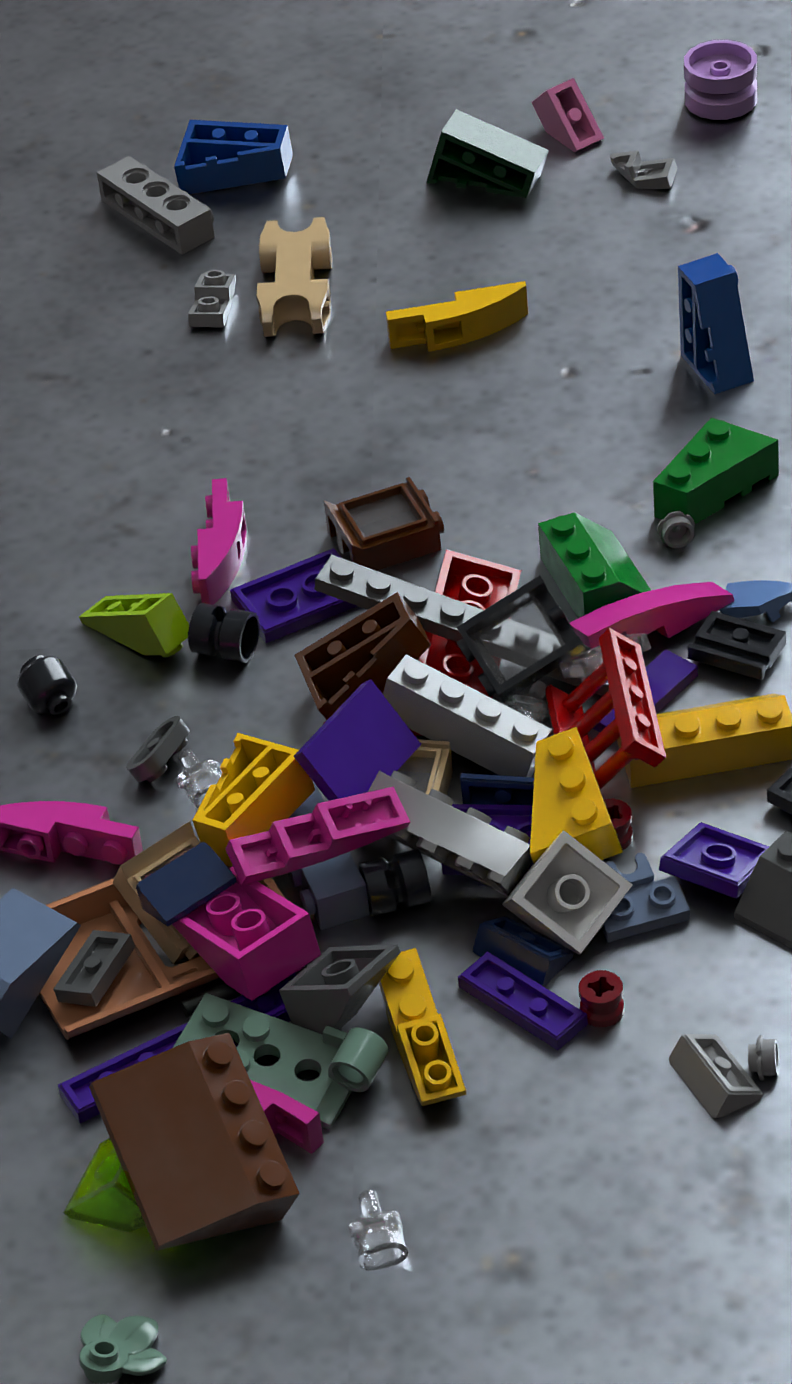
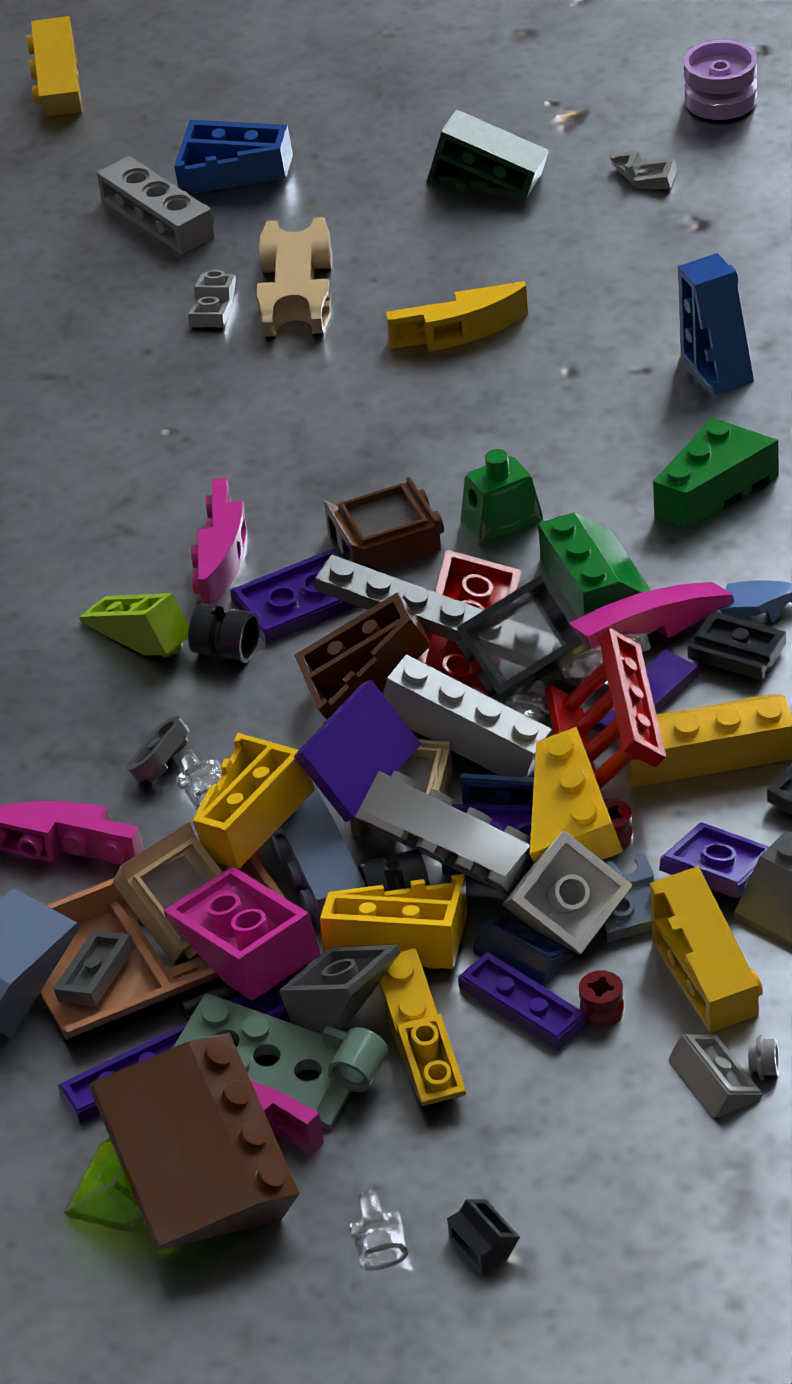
black head [17,655,77,715] -> none
sand green plate [79,1314,167,1384] -> none
dark blue slope [136,842,237,927] -> none
dark pink slope [225,786,410,885] -> none
bright pink slope [531,78,604,153] -> none
light grey plate [657,511,695,548] -> none
none -> yellow wedge [26,16,82,117]
none -> yellow wedge [320,874,467,969]
none -> black piece [447,1199,520,1274]
none -> green torso [460,449,543,545]
none -> yellow wedge [650,866,763,1033]

